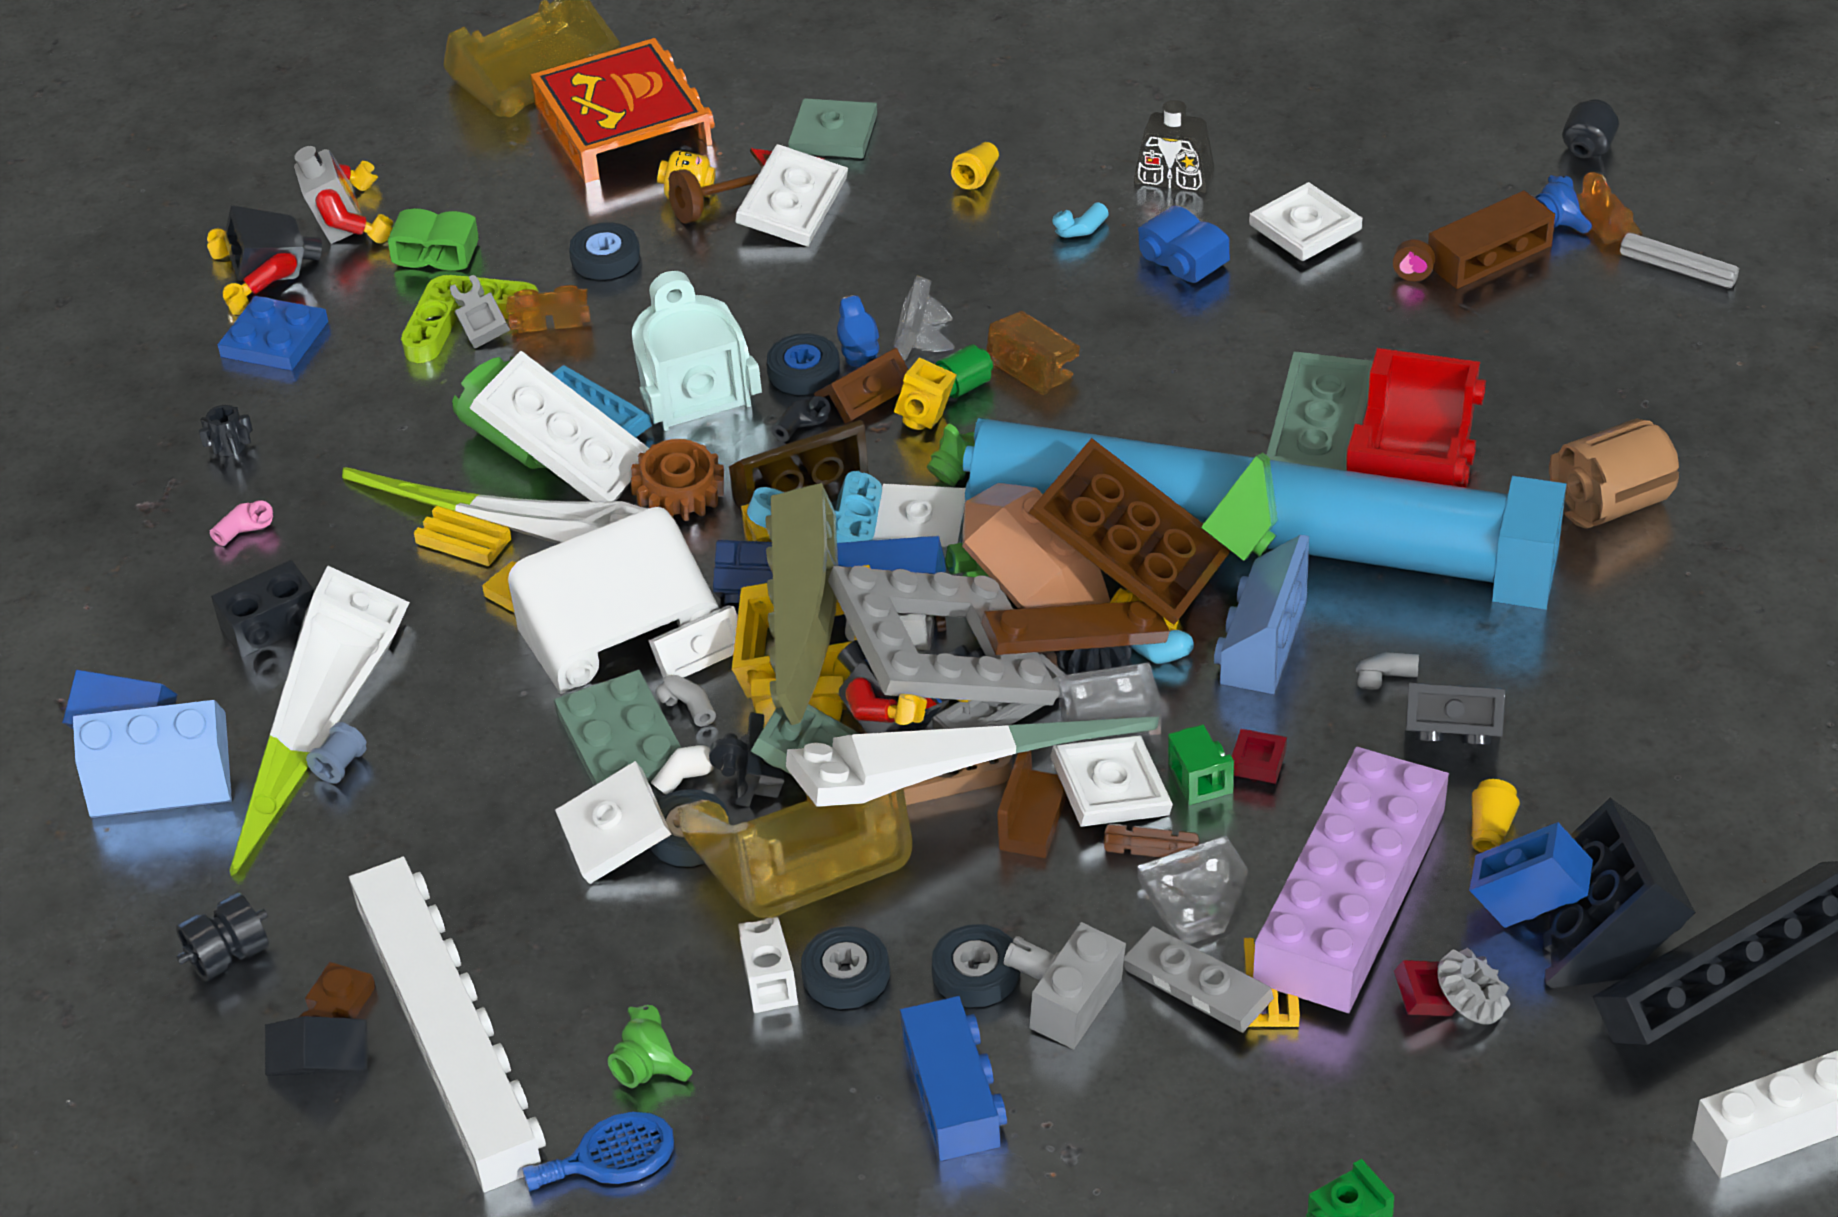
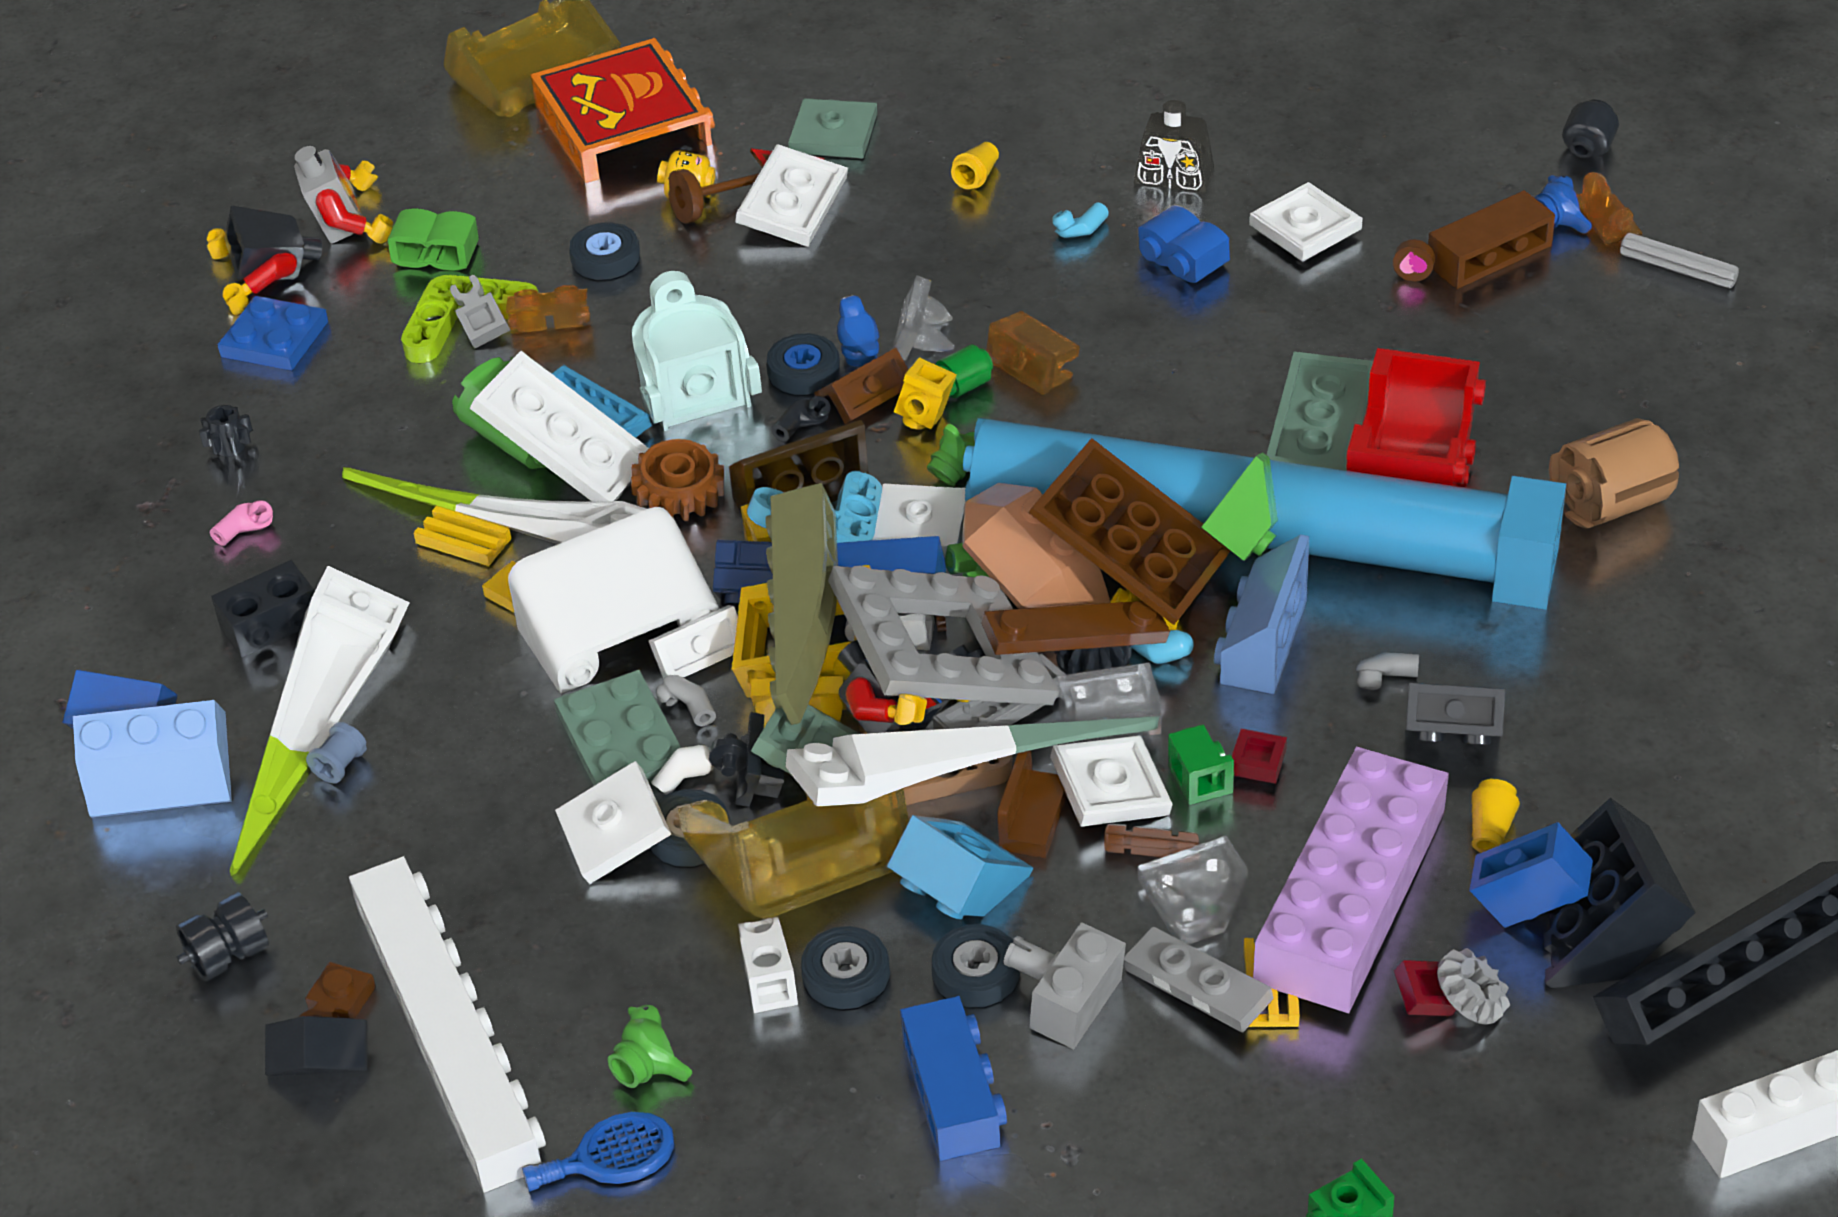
none -> dark azure slope [887,815,1033,919]

